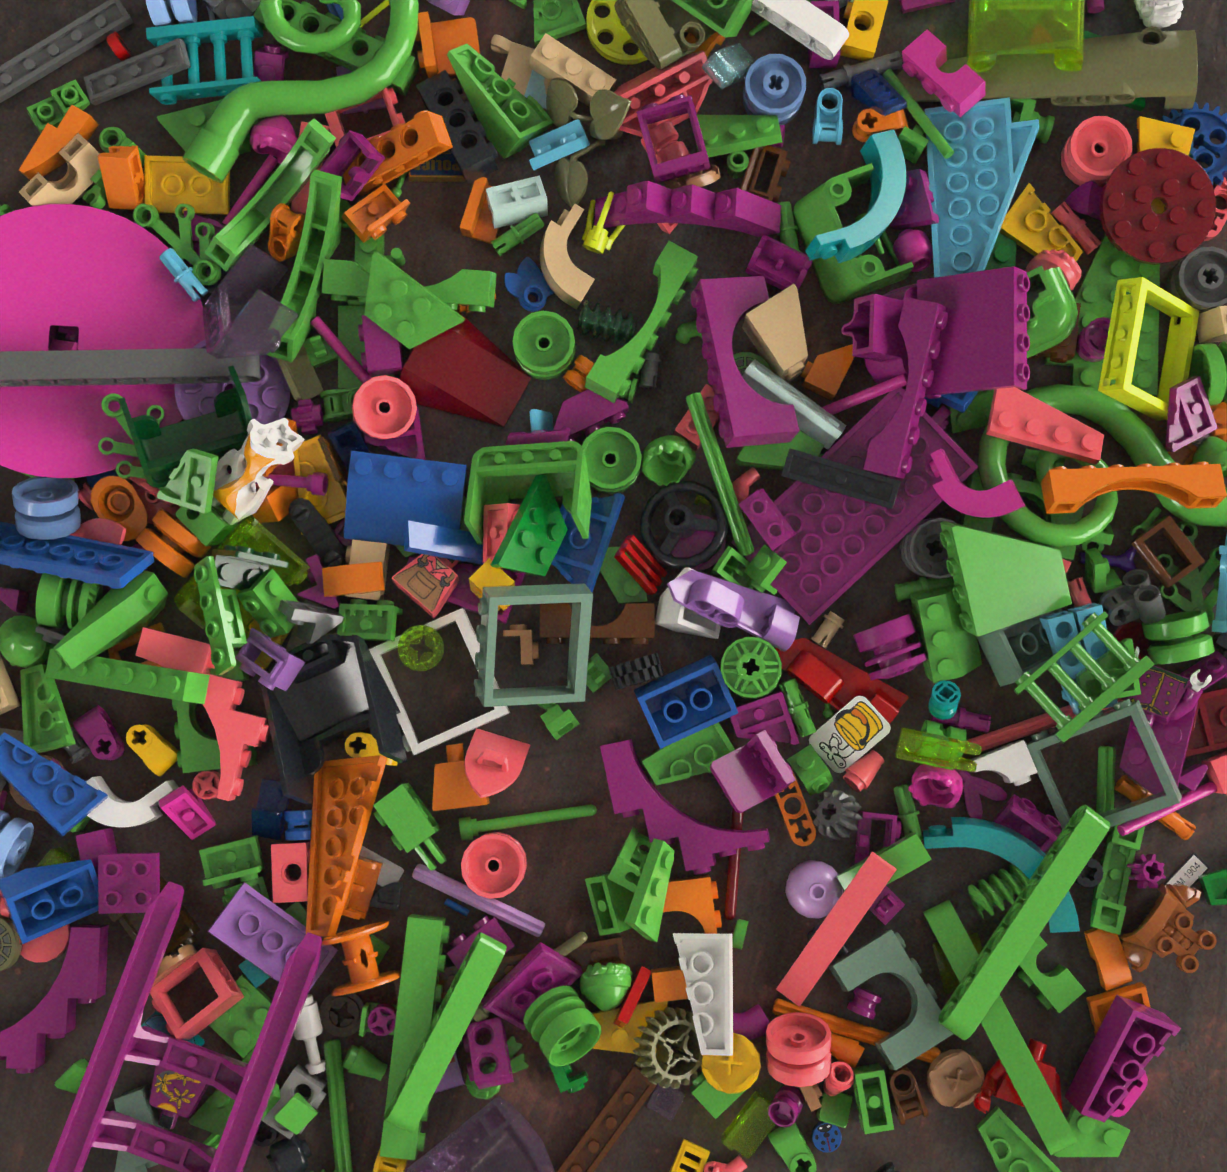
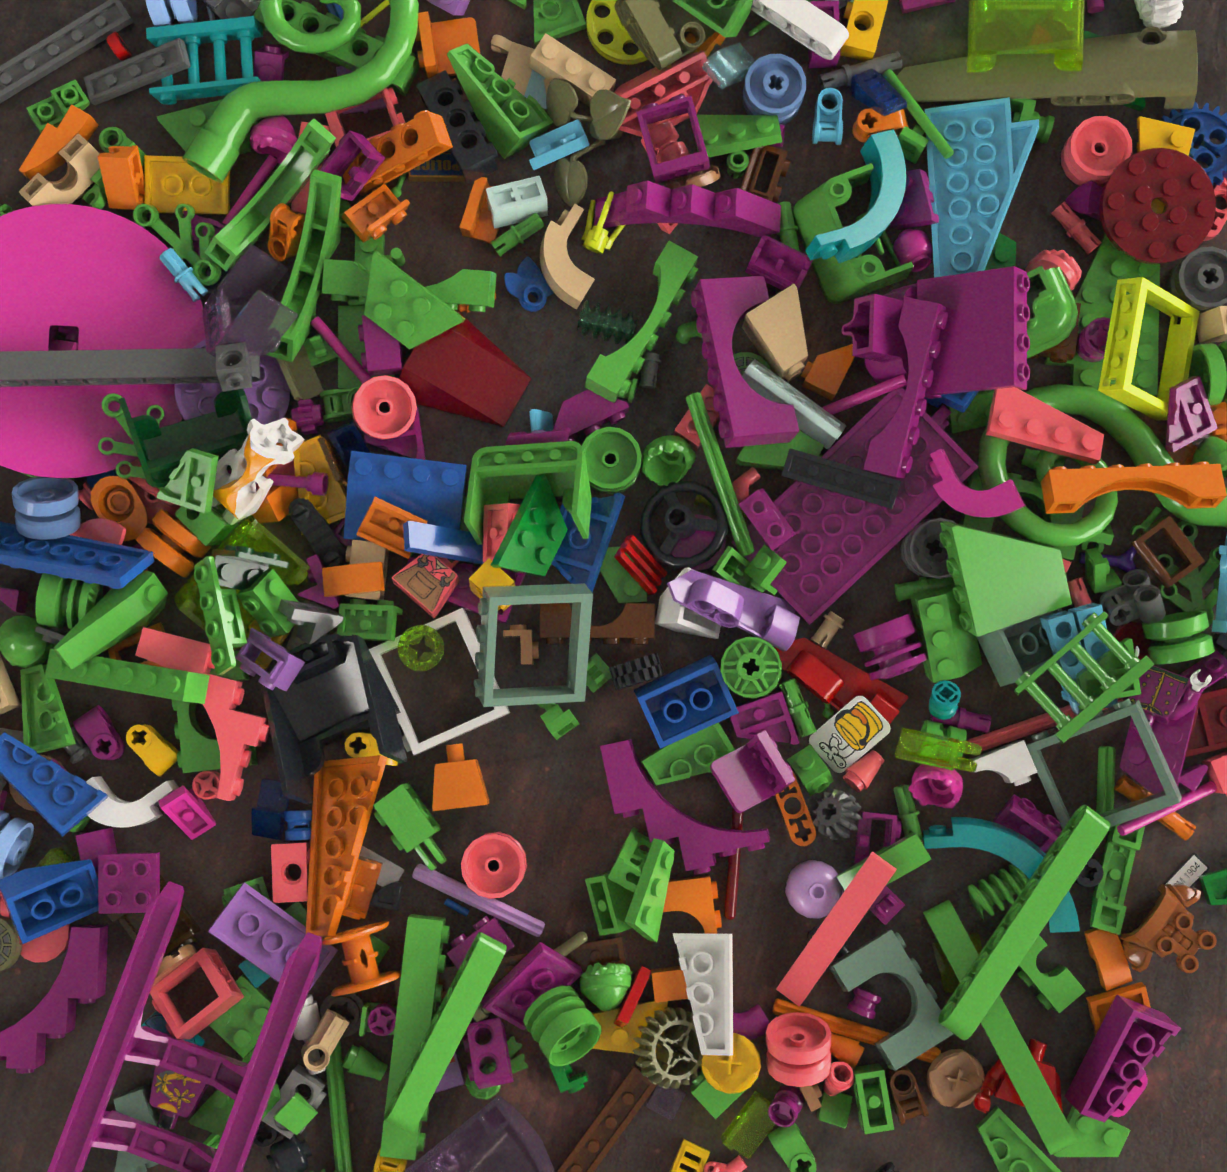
bright green slope [55,1058,88,1093] -> none
bright green bracket [199,835,265,889] -> none
bright green piece [459,804,597,841] -> none
coral shield [464,728,530,798] -> none
bright green wheel [512,310,576,380] -> none
orange wheel [563,355,594,393] -> none
bright green tile [732,919,749,950] -> none
blue tile [811,1121,842,1153] -> none
dark pink arch [902,29,985,117] -> none
magenta piece [953,765,1007,819] -> none
yellow wing [999,183,1083,261] -> none
magenta gear [1127,854,1166,889] -> none
none -> dark grey brick [216,342,252,392]
none -> tan piece [301,1009,350,1072]
none -> orange plate [356,497,427,559]

